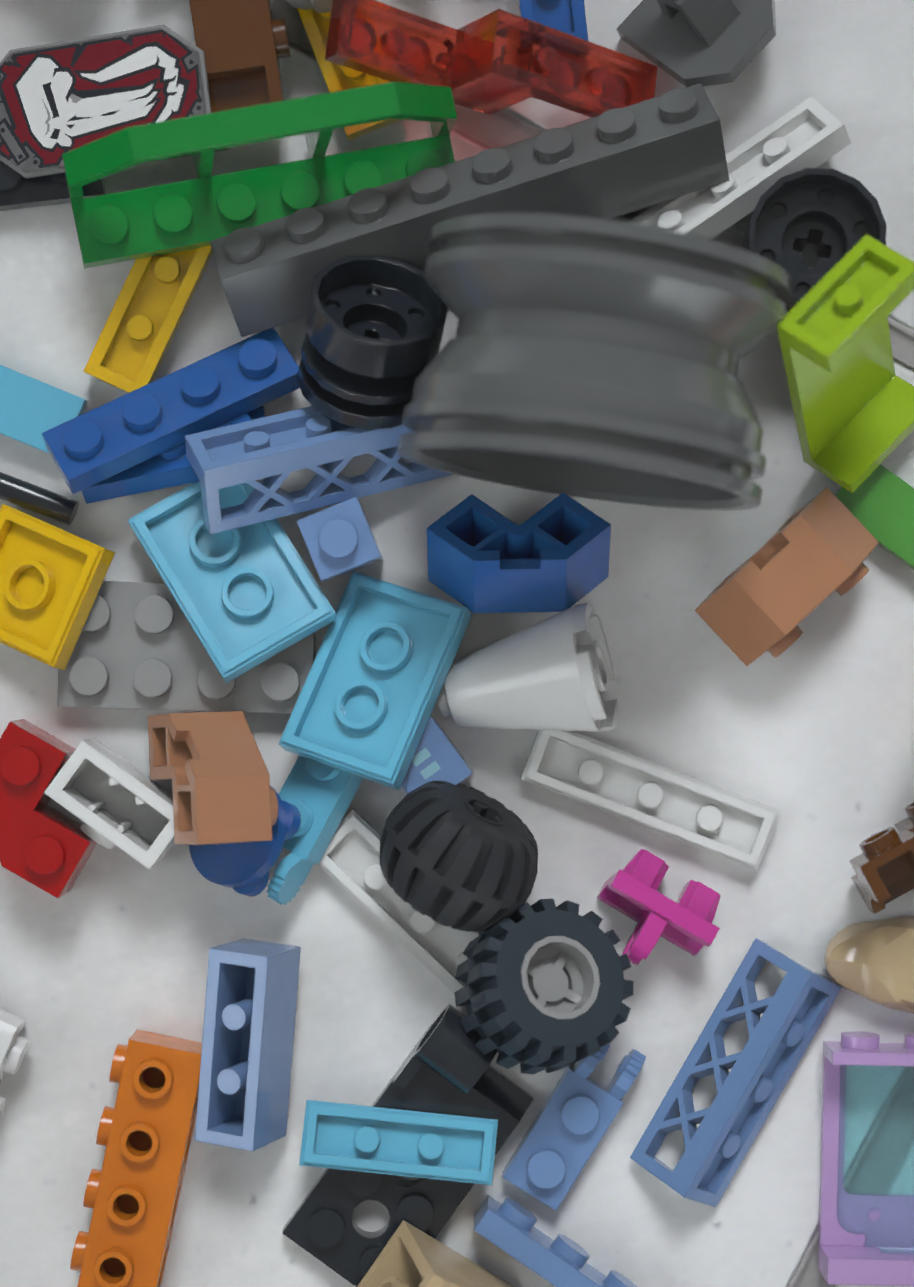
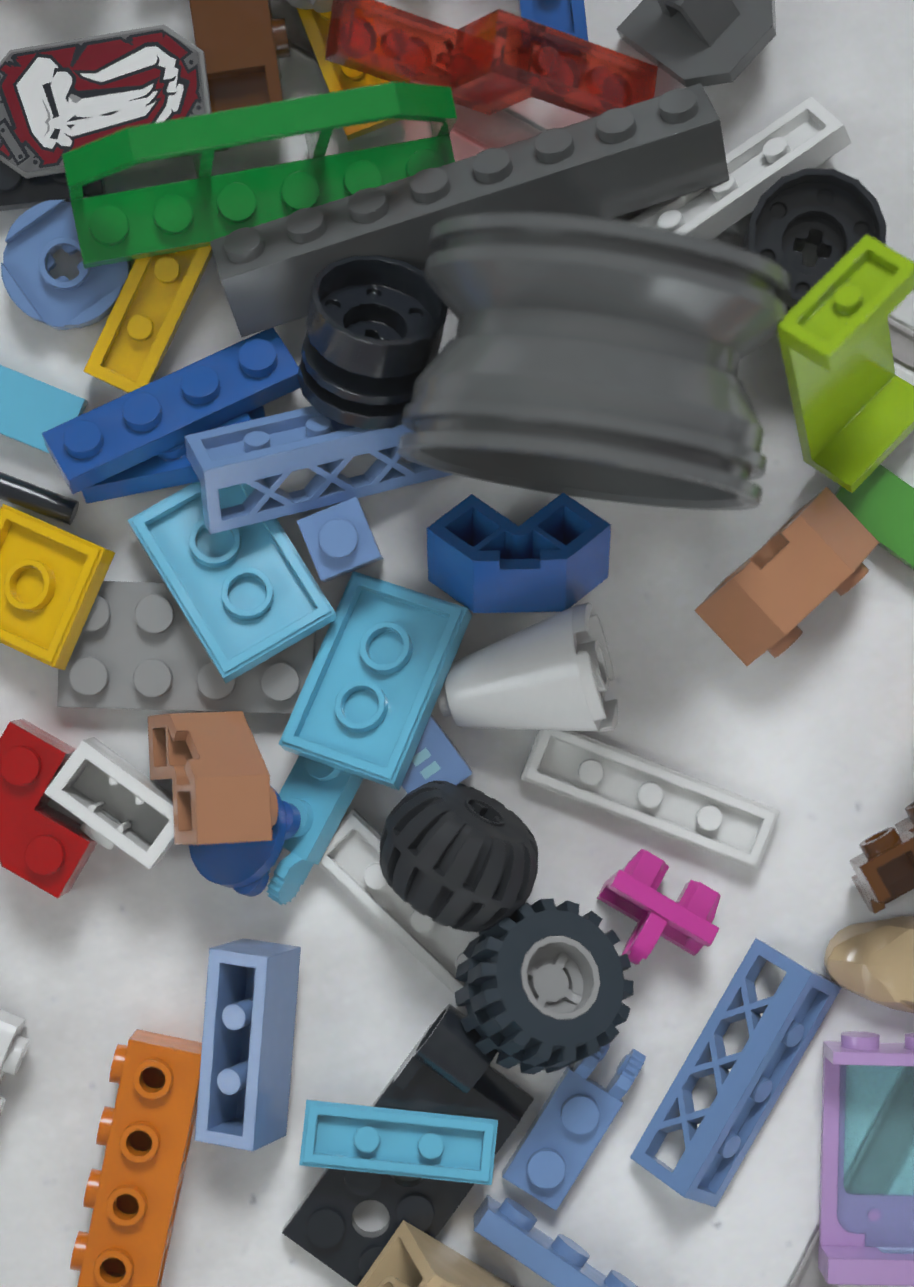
none -> medium blue plate [1,200,131,330]

